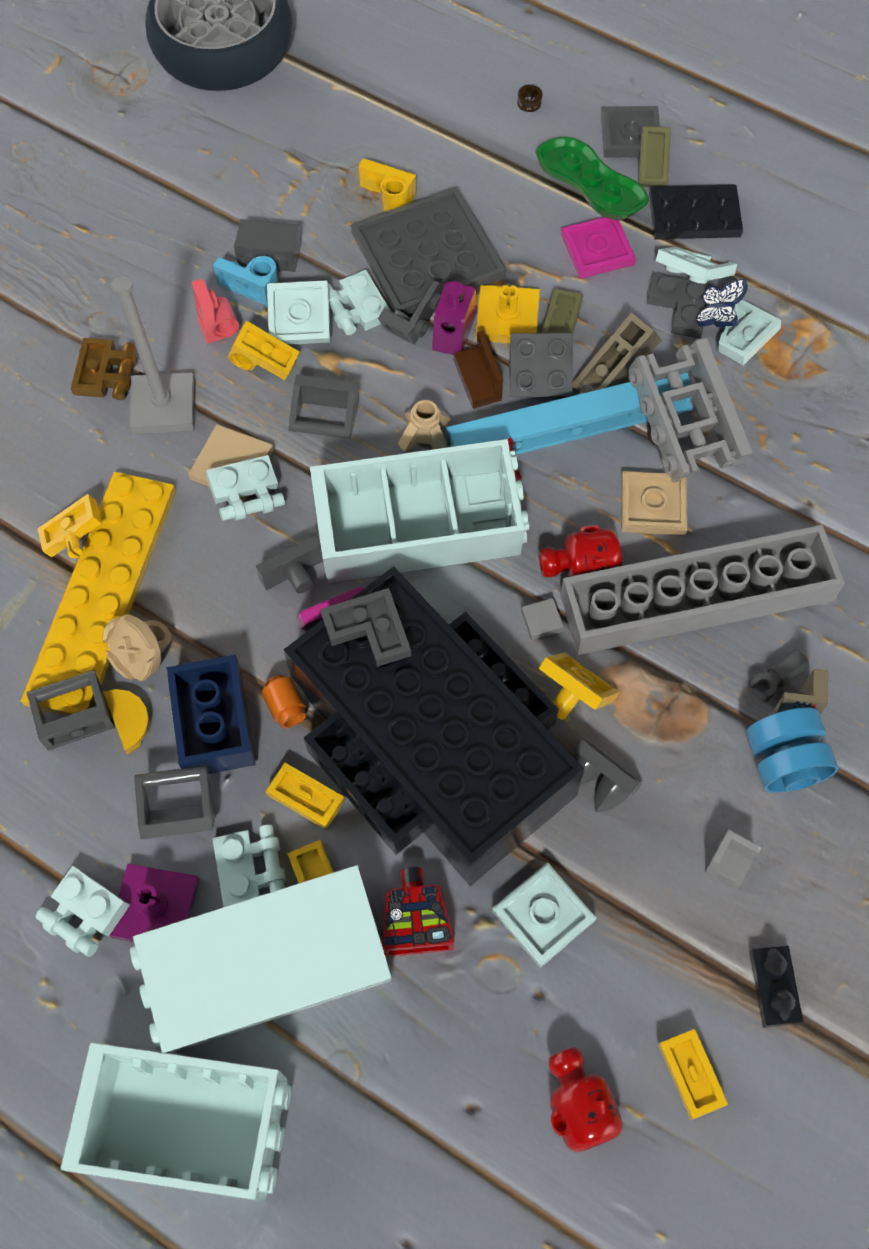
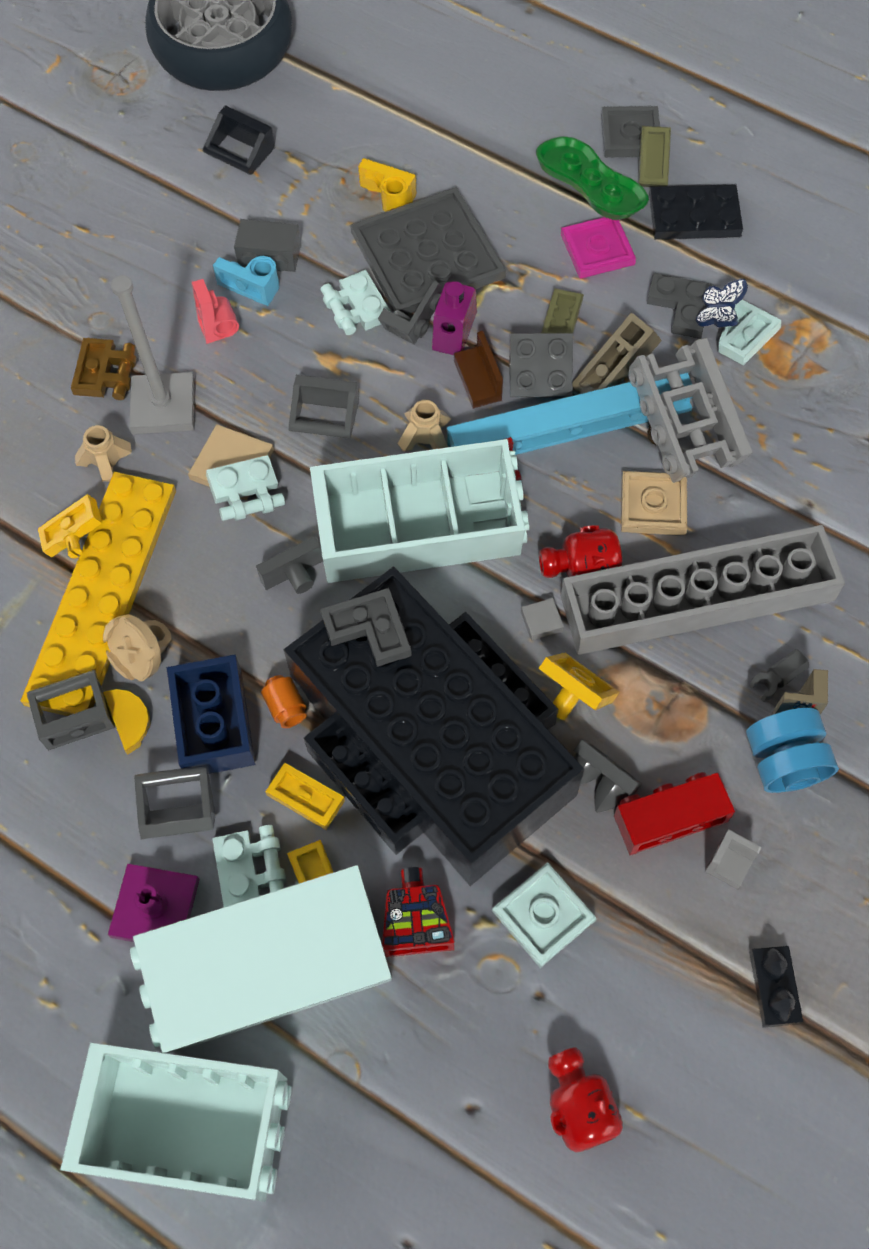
light aqua plate [36,866,130,957] -> none
yellow plate [228,321,300,381] -> none
light aqua plate [267,280,331,345] -> none
dark pink tile [296,586,364,629] -> none
yellow tile [476,285,540,343] -> none
dark brown bush [517,84,543,112] -> none
light aqua wing [656,247,738,284] -> none
yellow plate [658,1029,729,1121] -> none
none -> tan rock [75,425,132,482]
none -> black tile [203,105,275,175]
none -> red brick [614,772,735,855]

